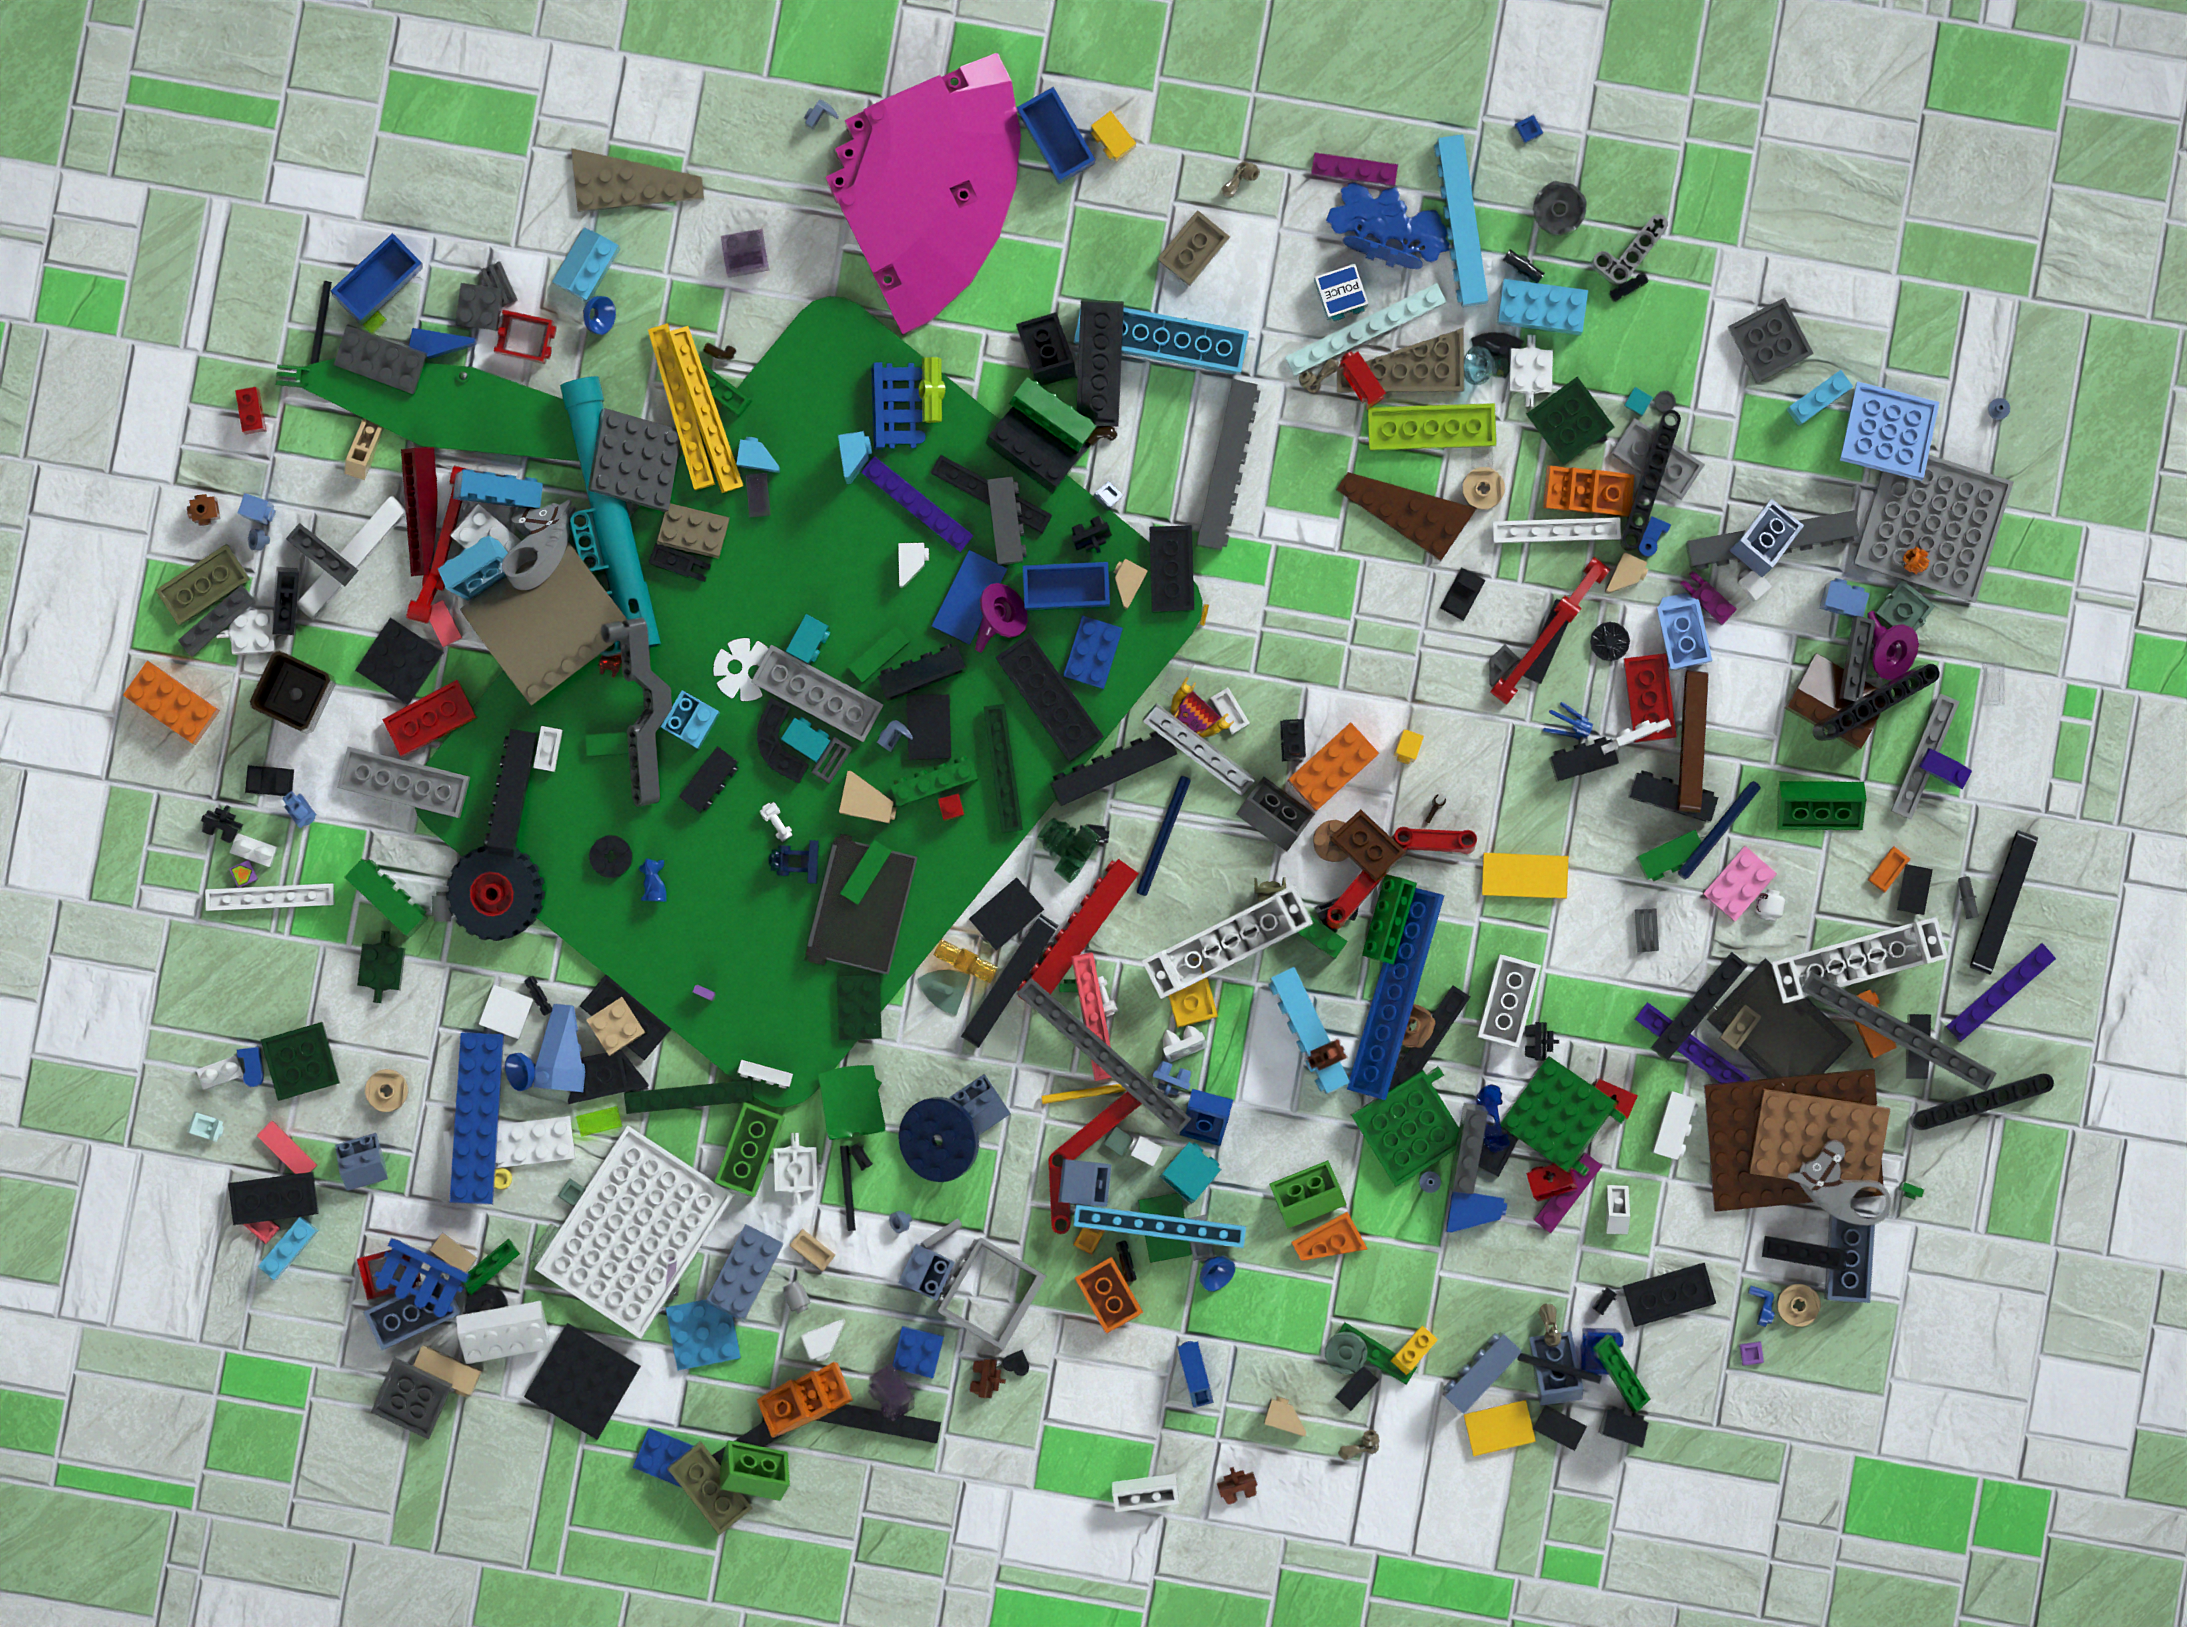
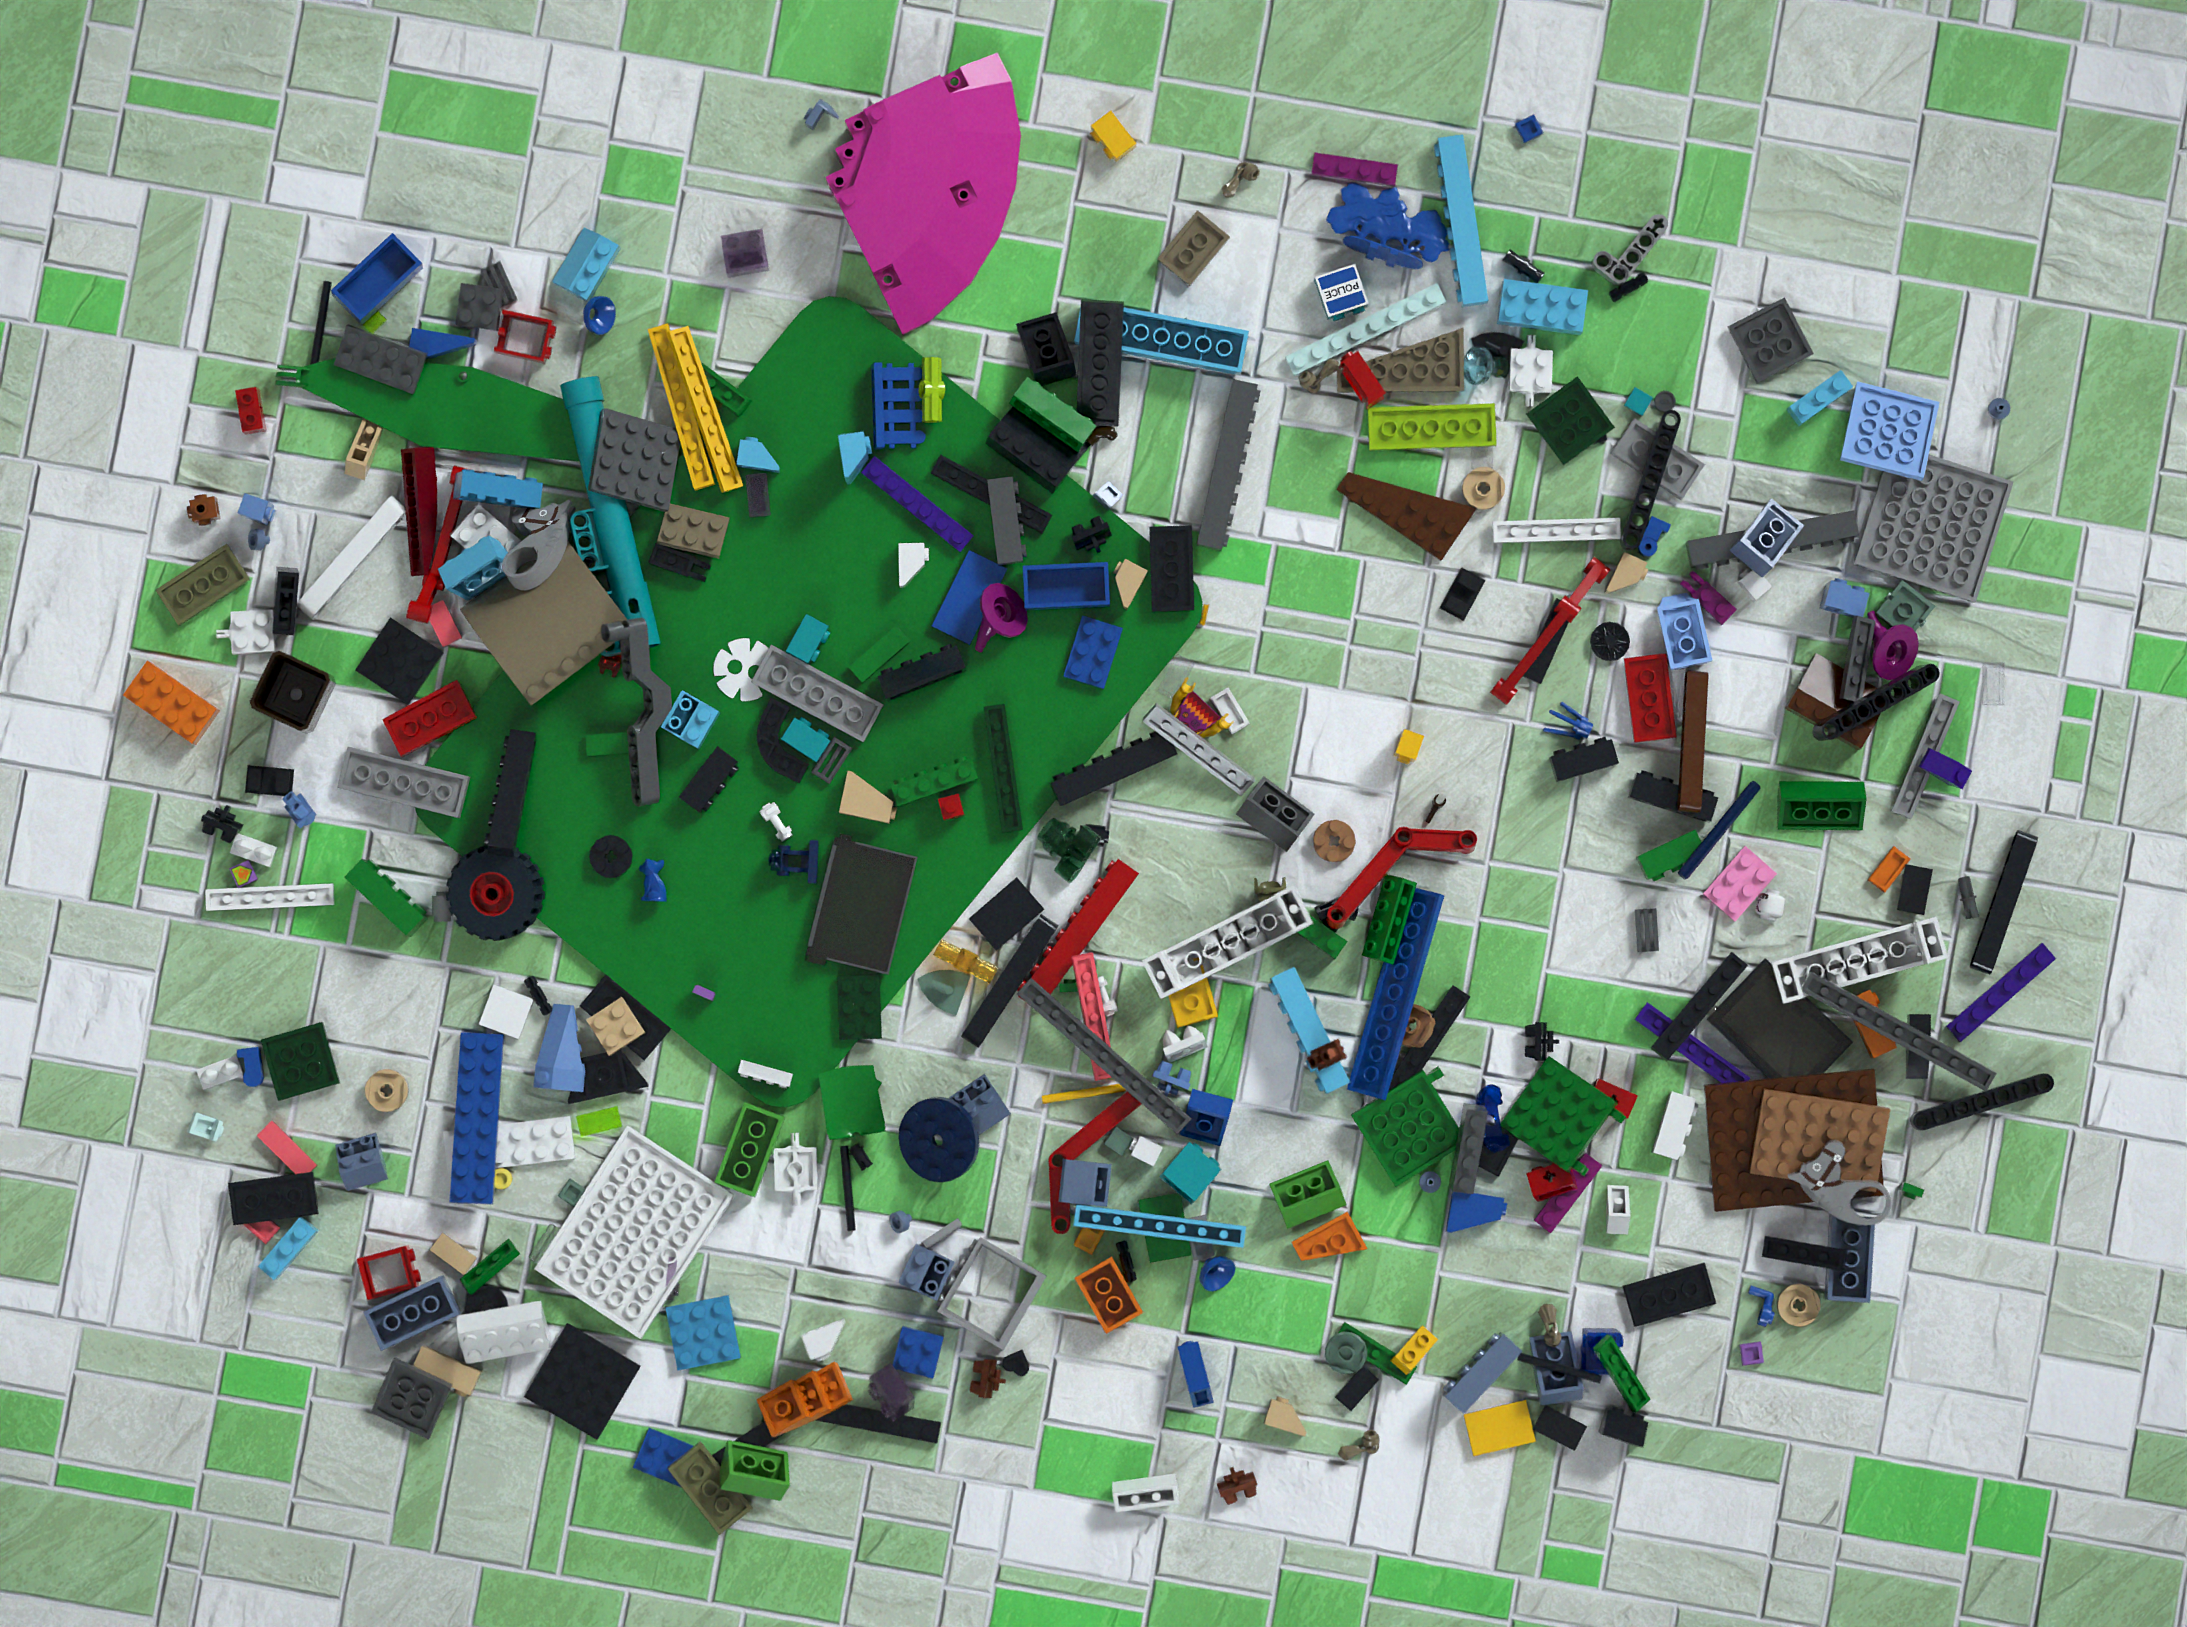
dark grey plate [178,585,256,657] -> none
dark grey plate [286,523,359,586] -> none
dark green plate [357,931,406,1003] -> none
blue fence [374,1238,471,1317] -> none
blue piece [505,1052,536,1091] -> none
white plate [533,726,563,772] -> none
dark tan wing [571,148,704,212] -> none
dark green plate [624,1079,754,1114] -> none
dark brown arm [704,342,737,360] -> none
sand blue brick [706,1224,784,1322] -> none
light grey brick [783,1280,811,1314] -> none
tan tile [789,1229,836,1272] -> none
green tile [840,840,892,905] -> none
sand blue plate [877,720,913,752] -> none
black tile [907,694,951,760] -> none
black plate [995,633,1104,762] -> none
blue piece [1017,87,1096,184] -> none
dark blue axle [1137,776,1191,896] -> none
black hips [1280,719,1306,762] -> none
orange brick [1287,722,1379,812] -> none
reddish brown tile [1331,809,1406,882] -> none
white brick [1476,954,1541,1048] -> none
yellow tile [1482,853,1569,899] -> none
dark grey tile [1489,644,1519,687] -> none
dark grey plate [1533,181,1587,235] -> none
orange slope [1543,465,1635,517] -> none
black pin [1592,1287,1617,1315] -> none
white plate [1601,718,1671,754] -> none
dark tan plate [1719,1004,1762,1051] -> none
orange gear [1903,546,1930,574] -> none

